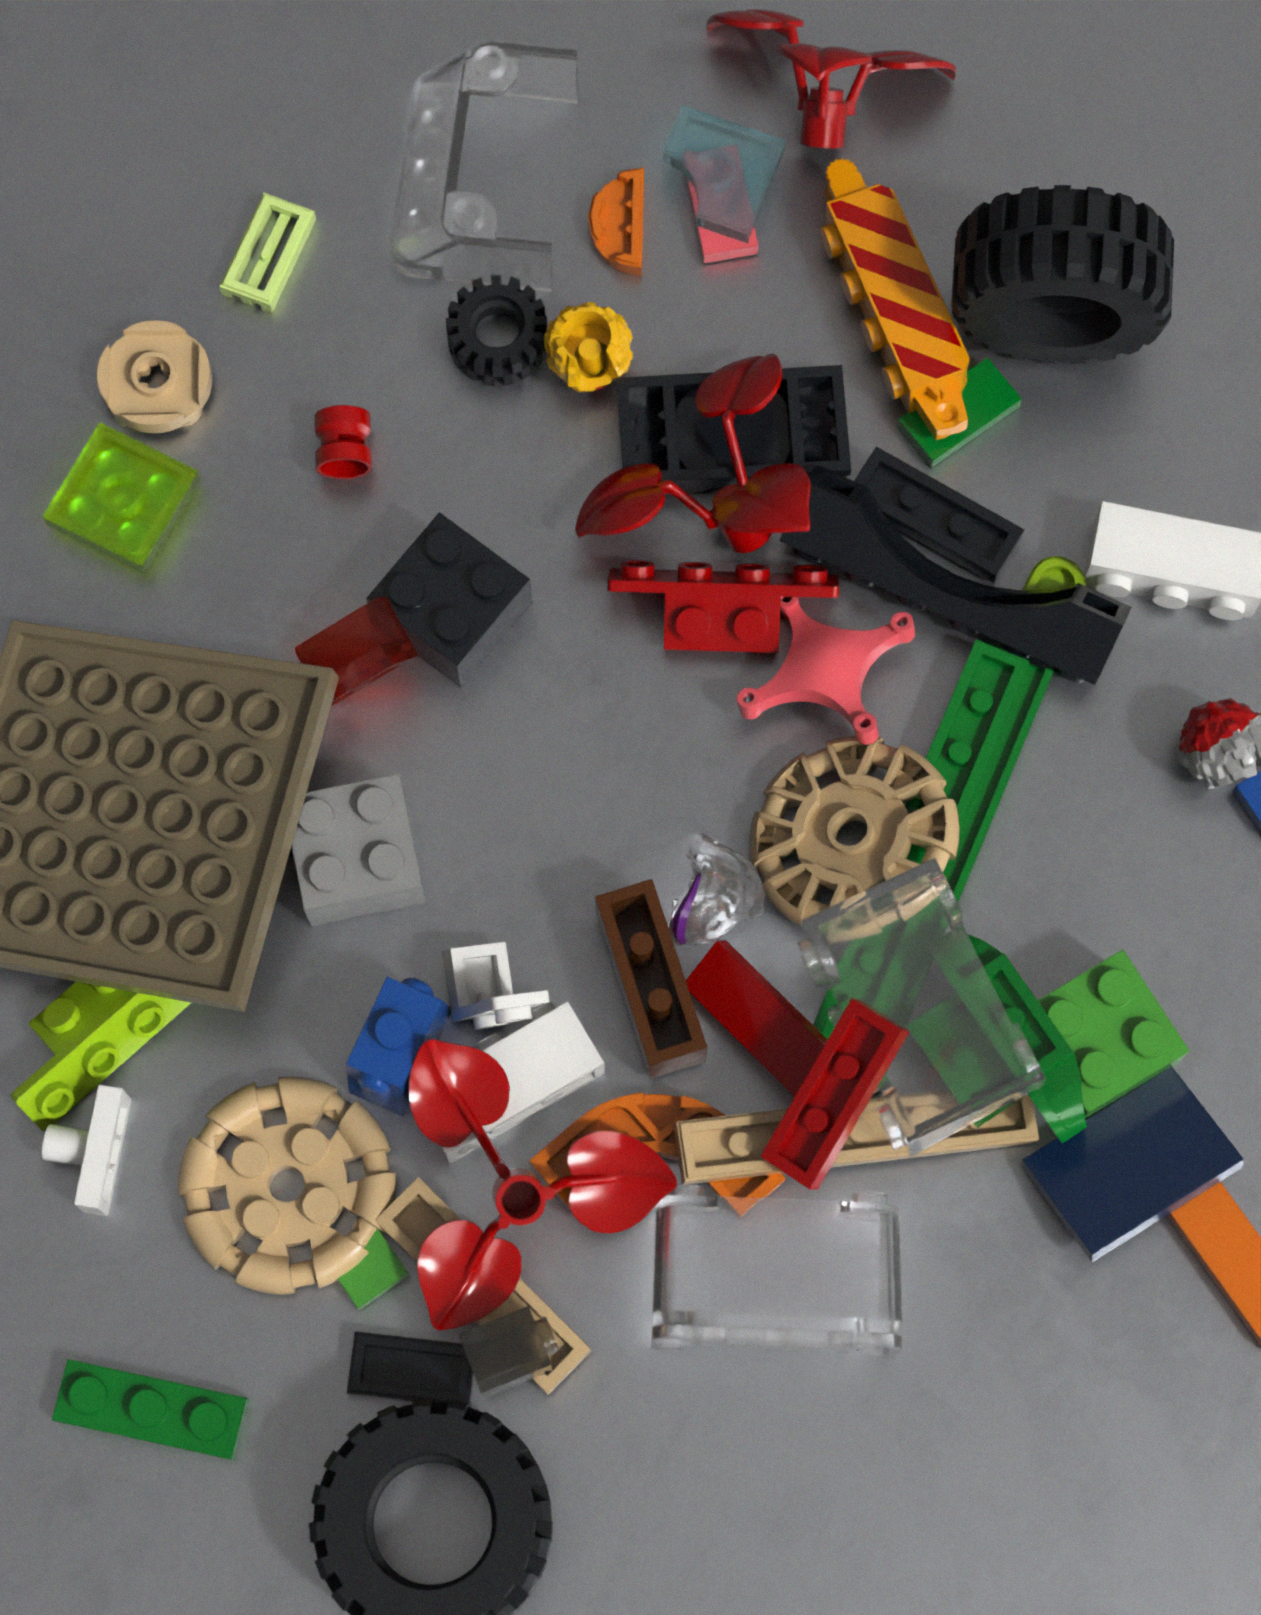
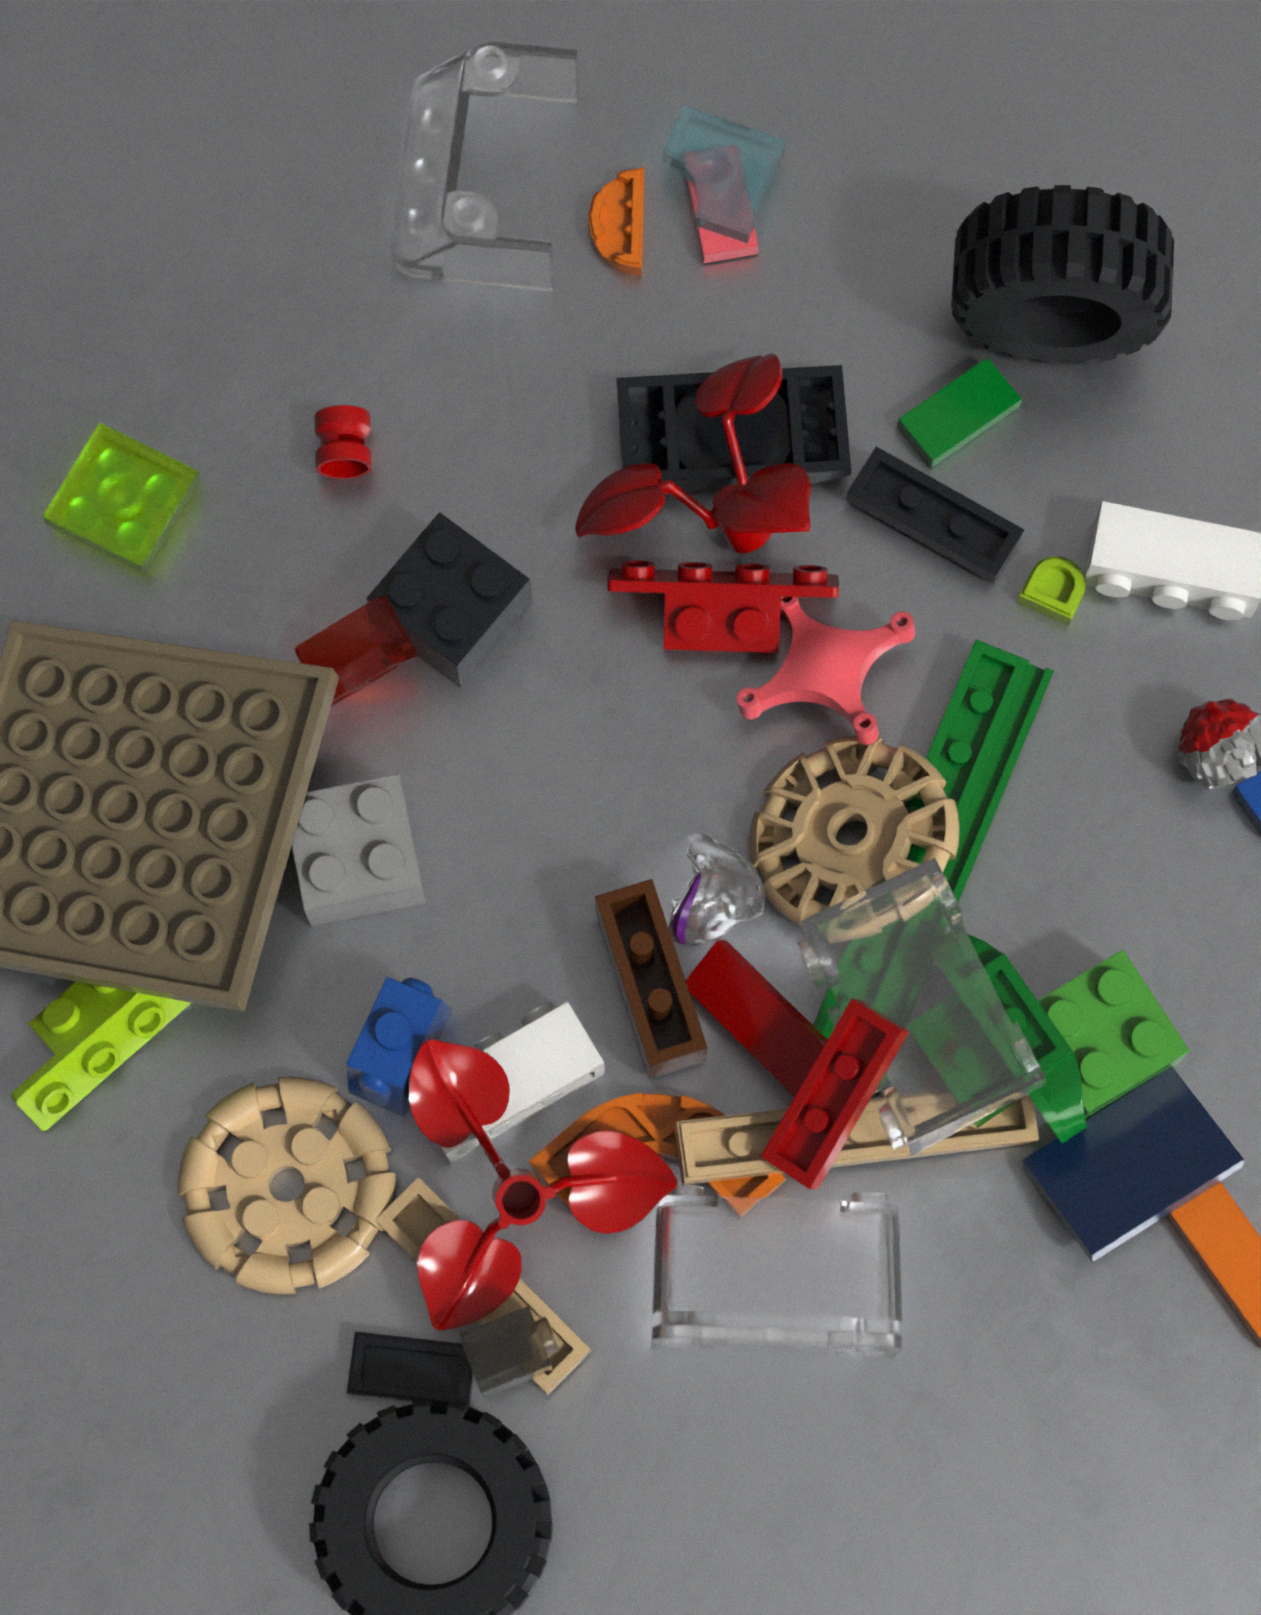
white tile [42,1085,132,1217] -> none
green plate [52,1359,249,1461] -> none
tan plate [97,320,212,433] -> none
yellowish green tile [219,193,316,313] -> none
bright green tile [337,1228,410,1311] -> none
white bracket [442,942,550,1030] -> none
black tyre [446,275,547,386] -> none
yellow piece [544,302,633,392] -> none
red plant [707,9,956,148] -> none
black arch [779,465,1132,685] -> none
light orange hinge [820,158,970,440] -> none

